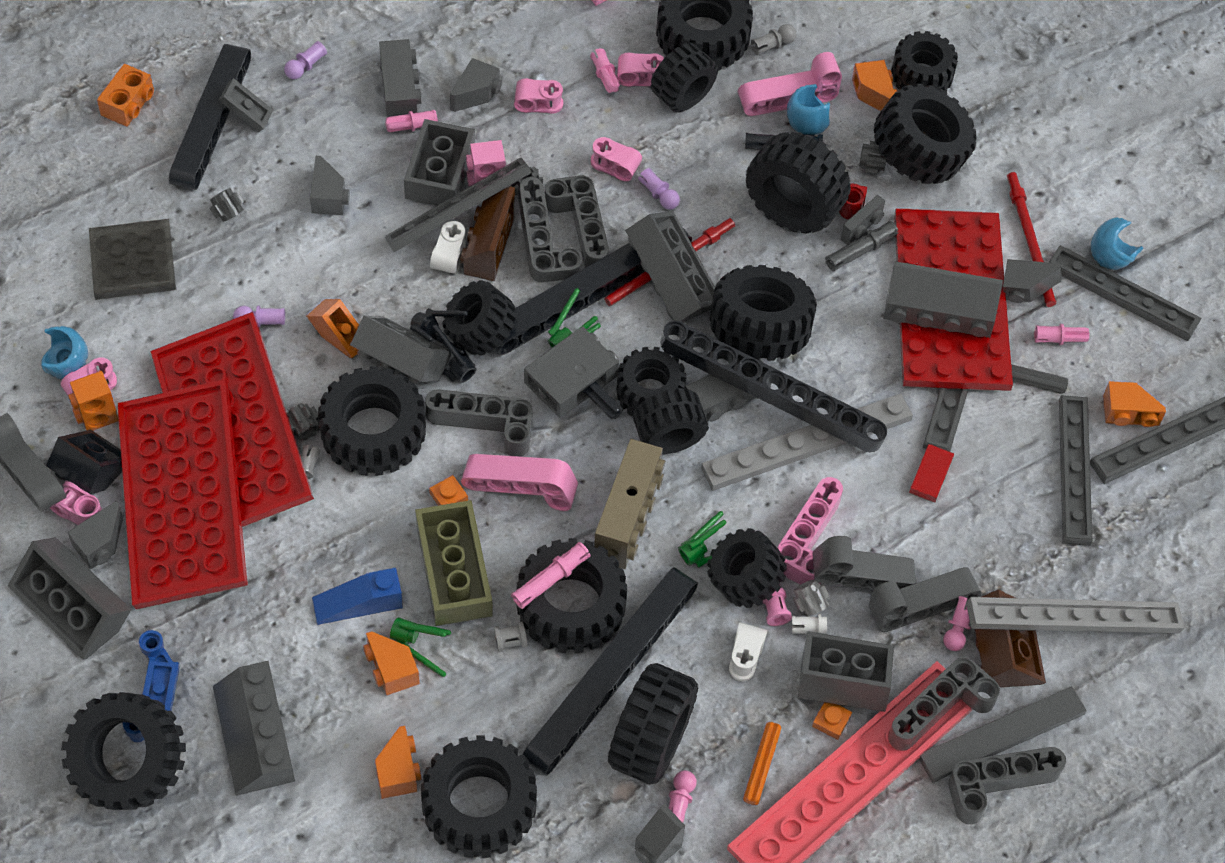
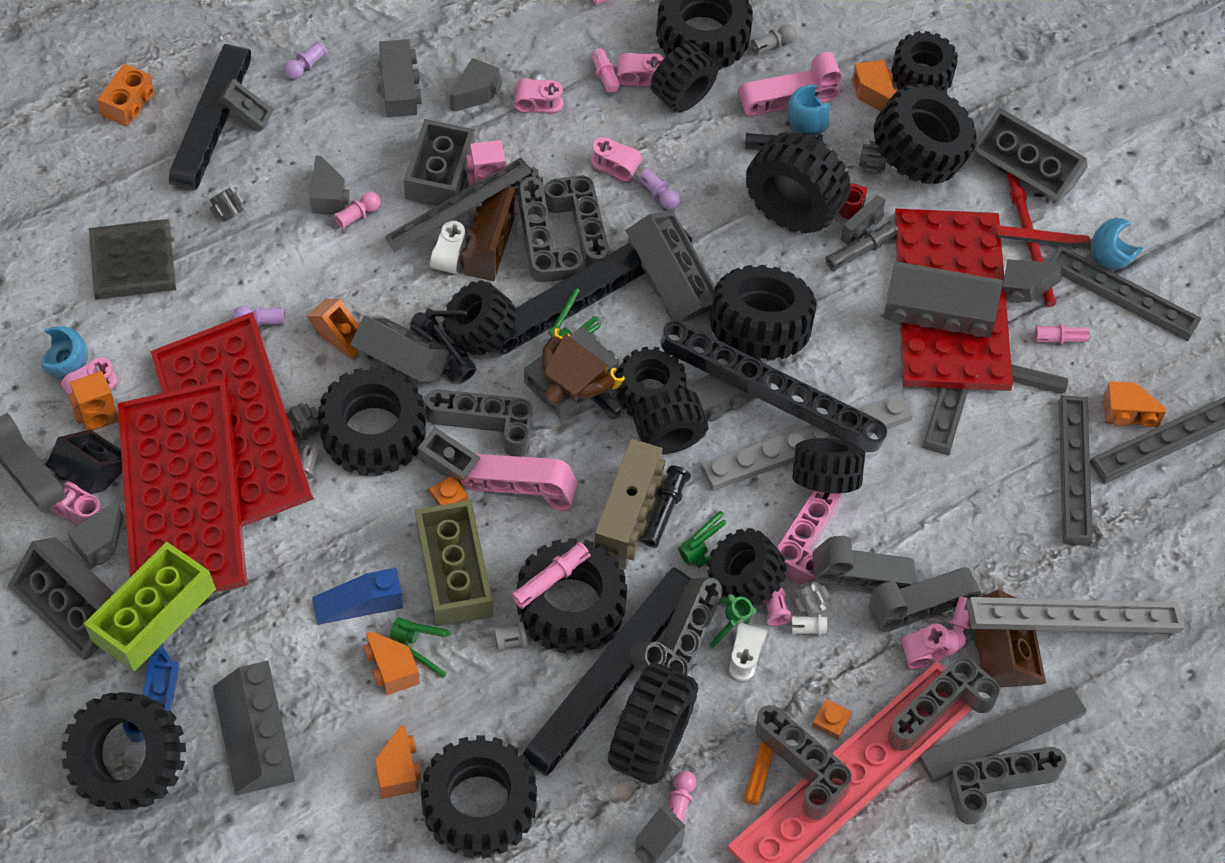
bright pink axle [385,110,438,132] -> none
red bar [604,218,735,306] -> none
dark grey brick [798,631,894,712] -> none
red tile [909,444,954,502] -> none
none -> lime brick [84,542,216,672]
none -> bright pink pin [334,192,381,229]
none -> dark grey slope [418,426,480,481]
none -> reddish brown torso [541,328,625,406]
none -> dark grey beam [629,578,722,675]
none -> black pin [641,465,691,548]
none -> green plant [710,594,757,648]
none -> dark grey beam [755,705,852,820]
none -> black tyre [792,438,866,493]
none -> bright pink piece [901,623,960,670]
none -> dark grey slope [973,107,1088,202]
none -> red sticker [997,225,1091,249]

